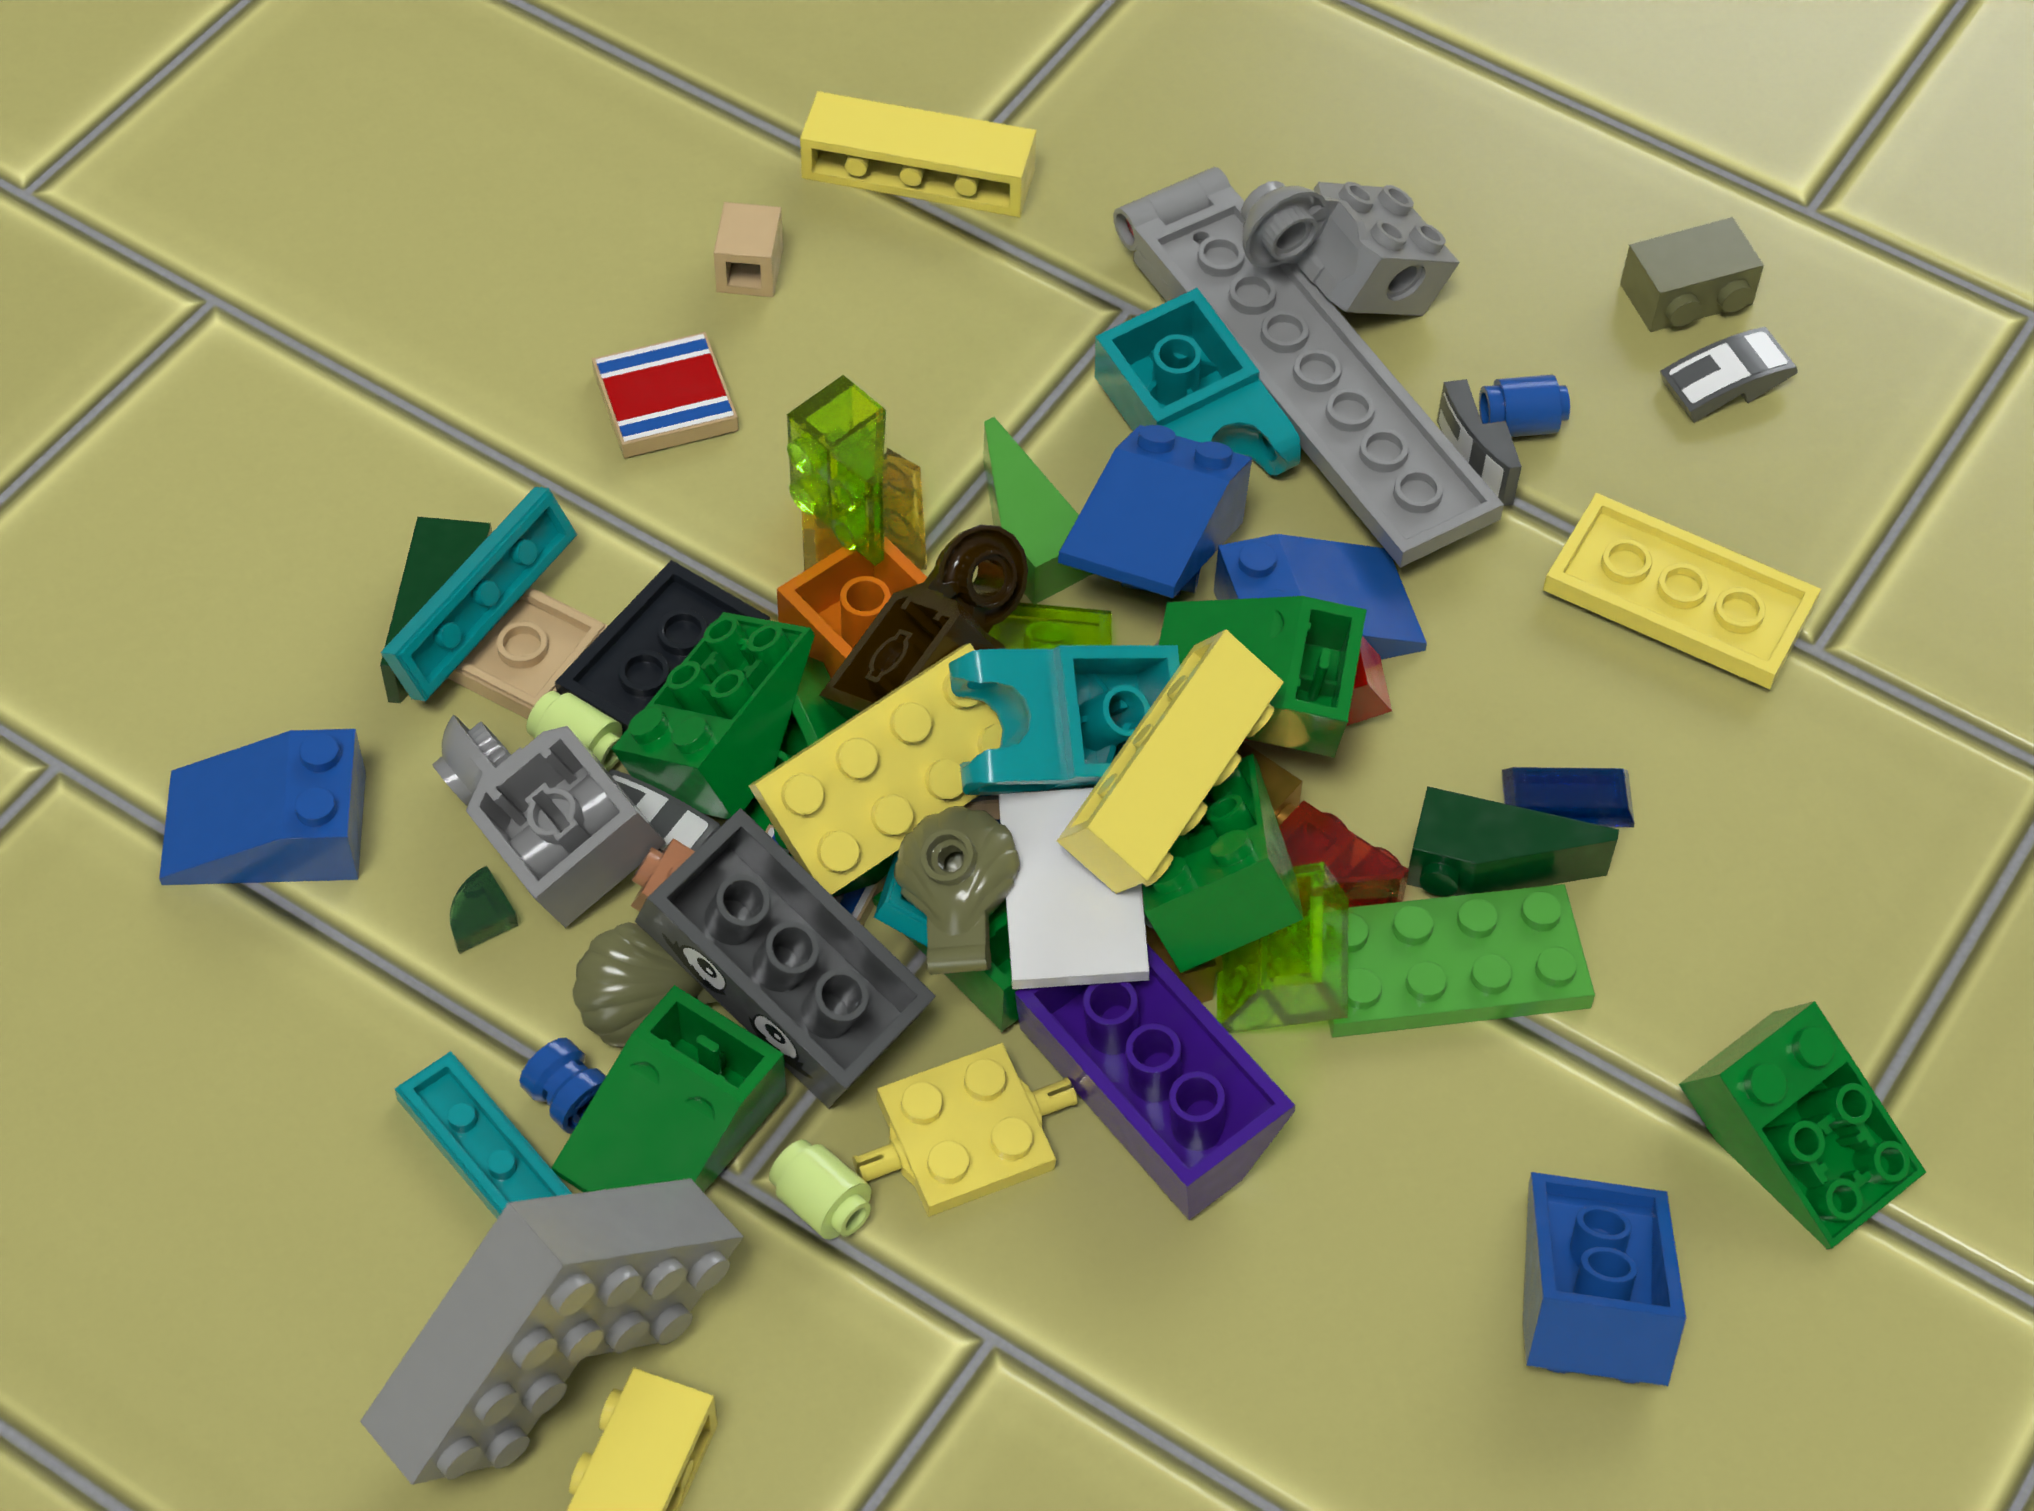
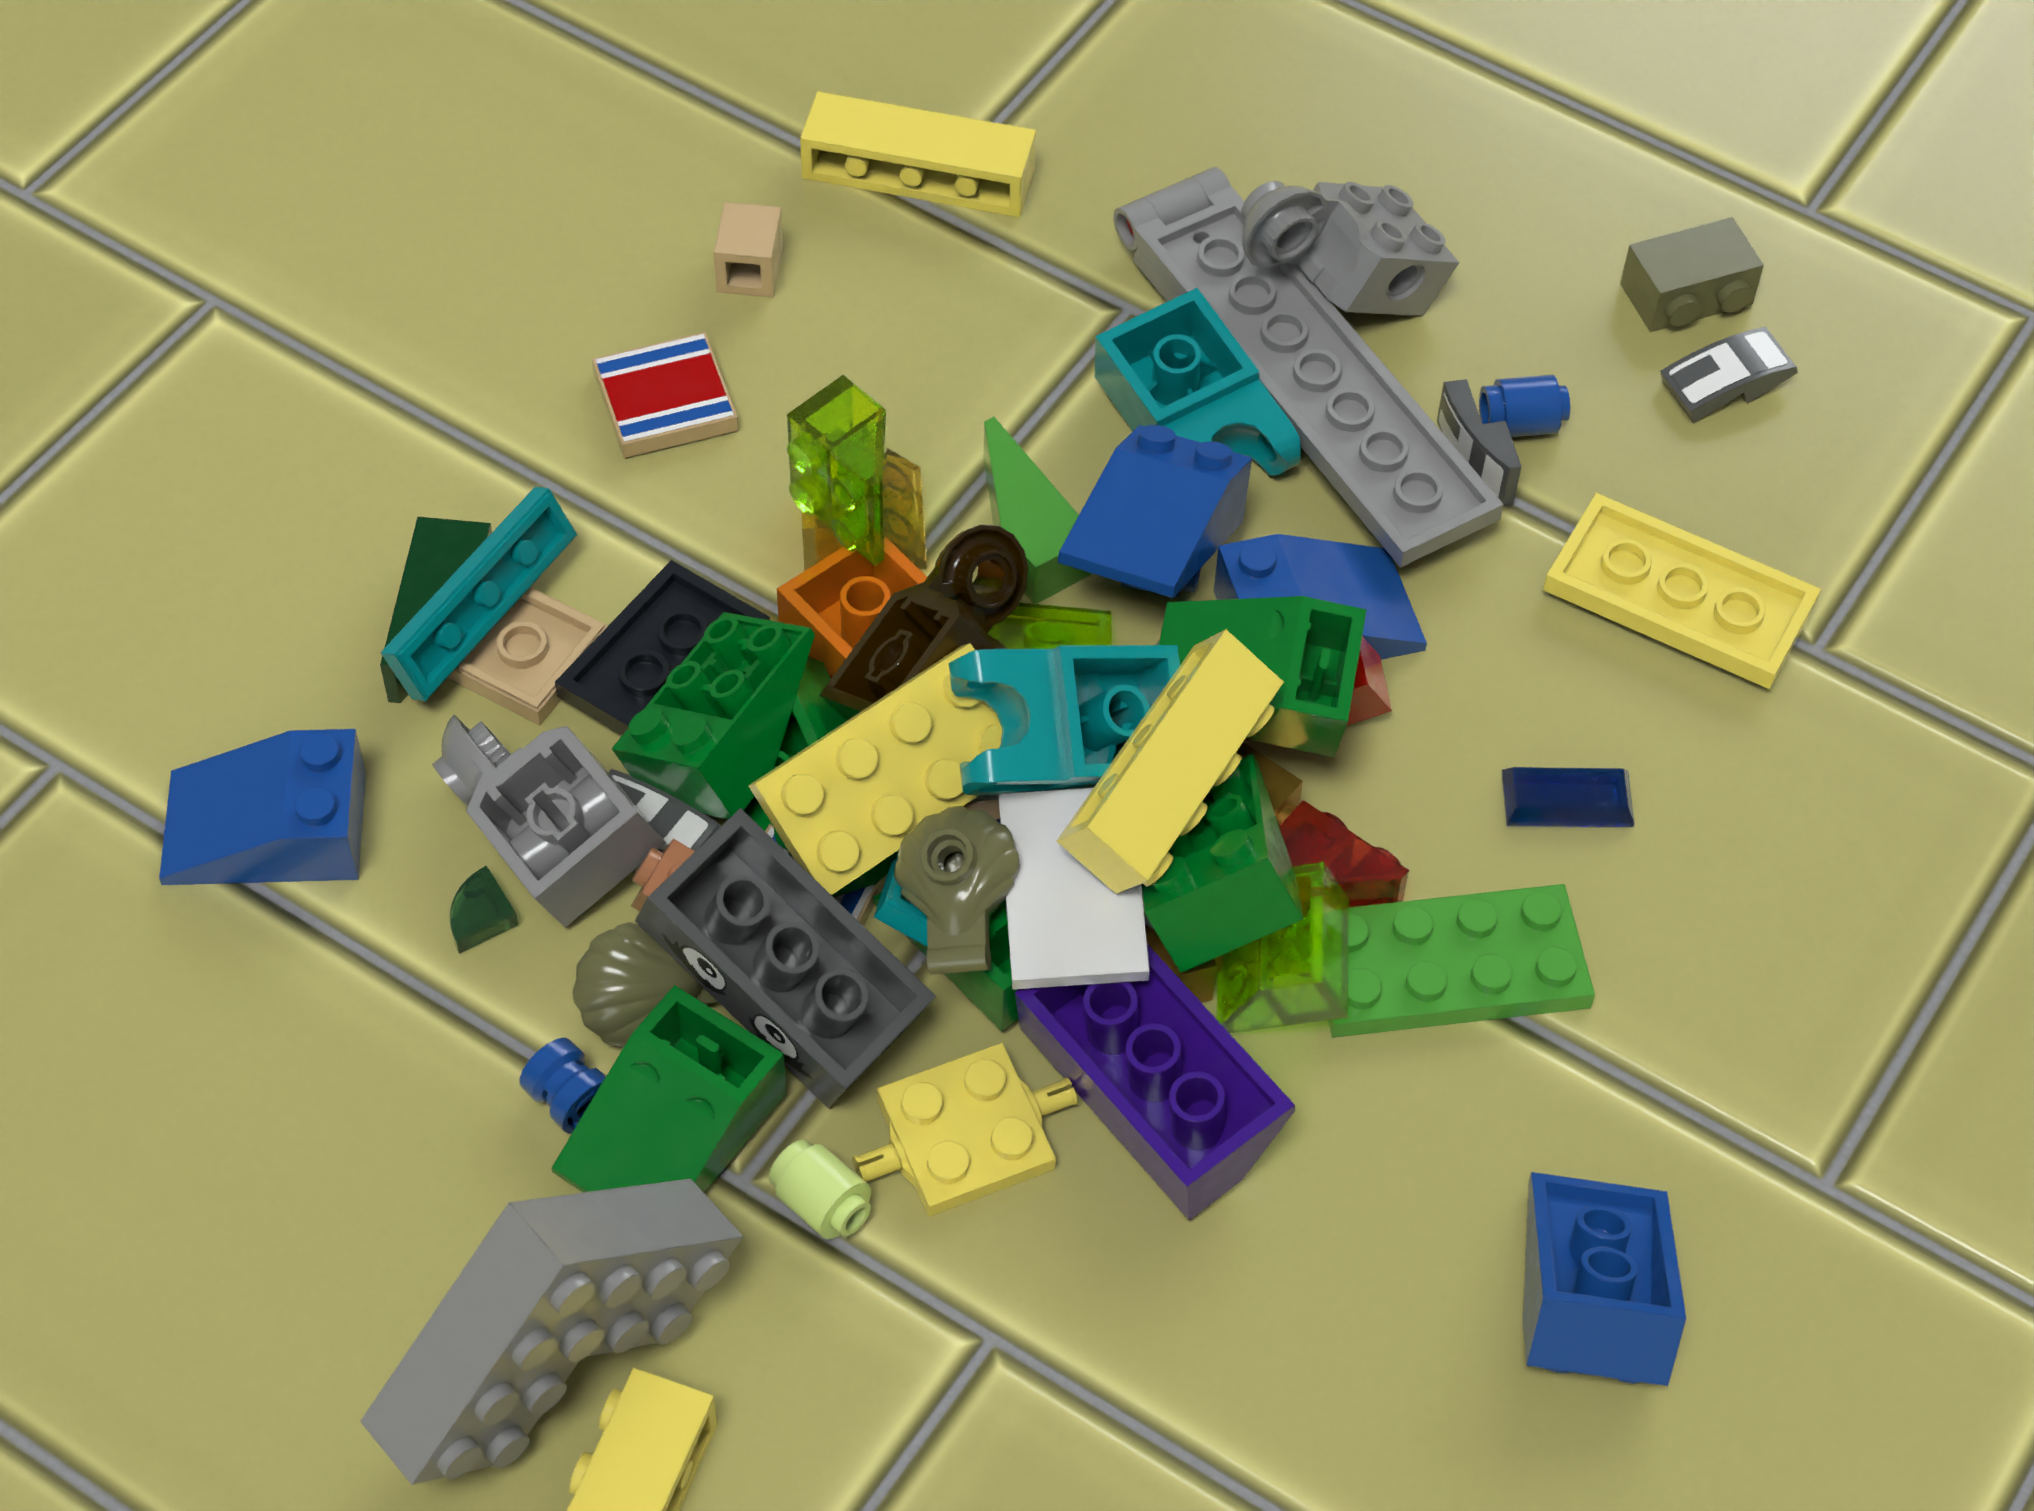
teal tile [395,1051,572,1219] -> none
yellowish green brick [526,691,622,771] -> none
dark green slope [1405,786,1619,896] -> none
green slope [1679,1001,1926,1249] -> none

